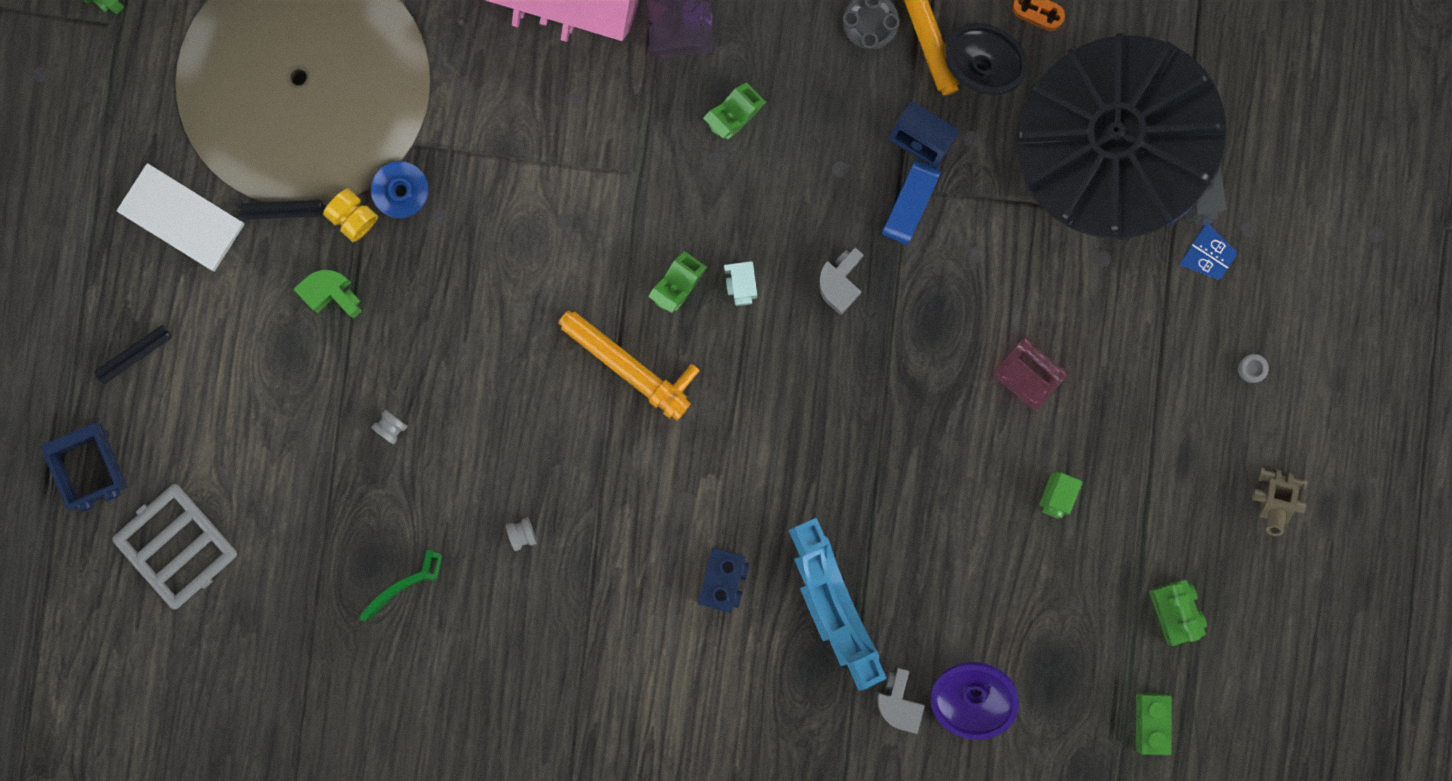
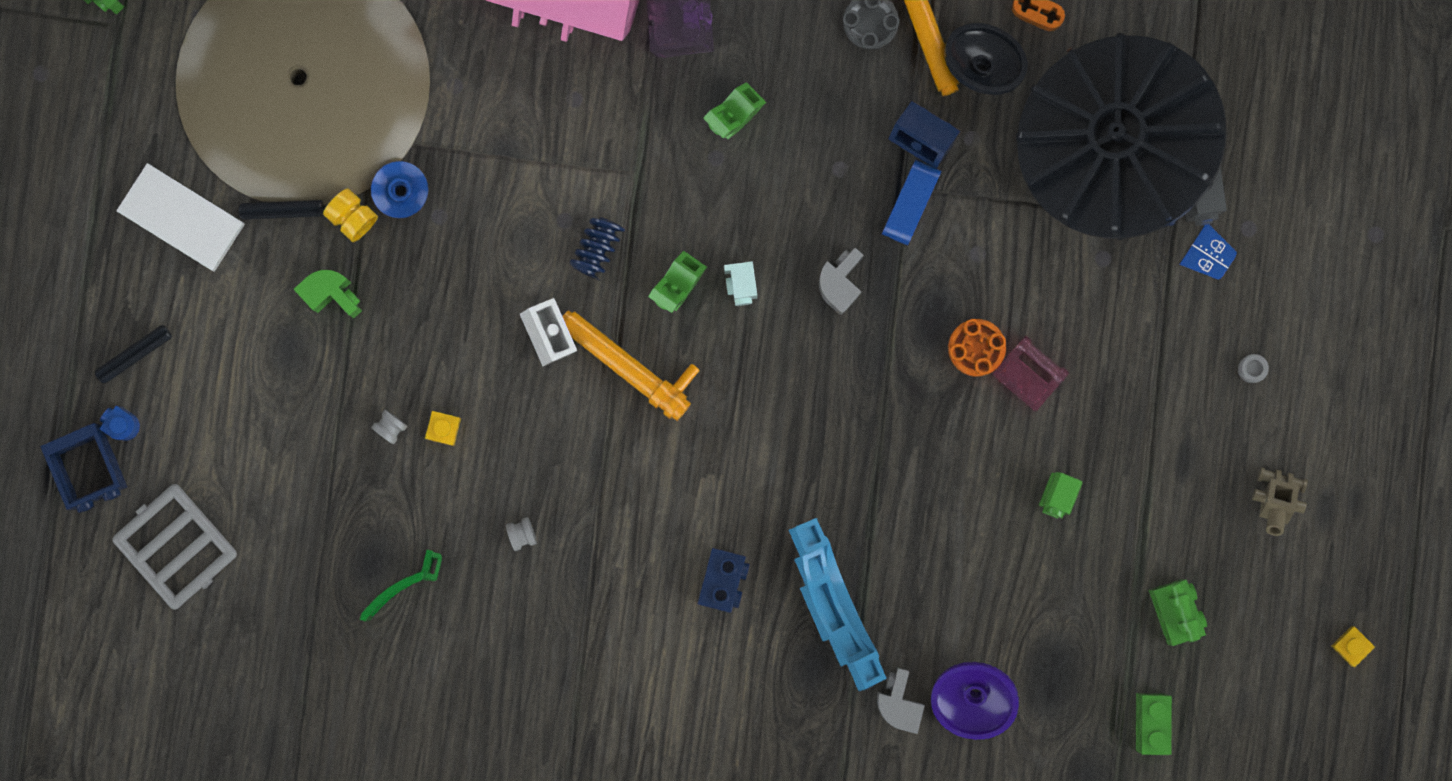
none -> blue plate [100,405,140,441]
none -> yellow plate [425,411,461,446]
none -> white brick [520,298,577,366]
none -> dark blue piece [569,217,625,281]
none -> orange tile [948,319,1006,377]
none -> yellow plate [1332,626,1375,667]

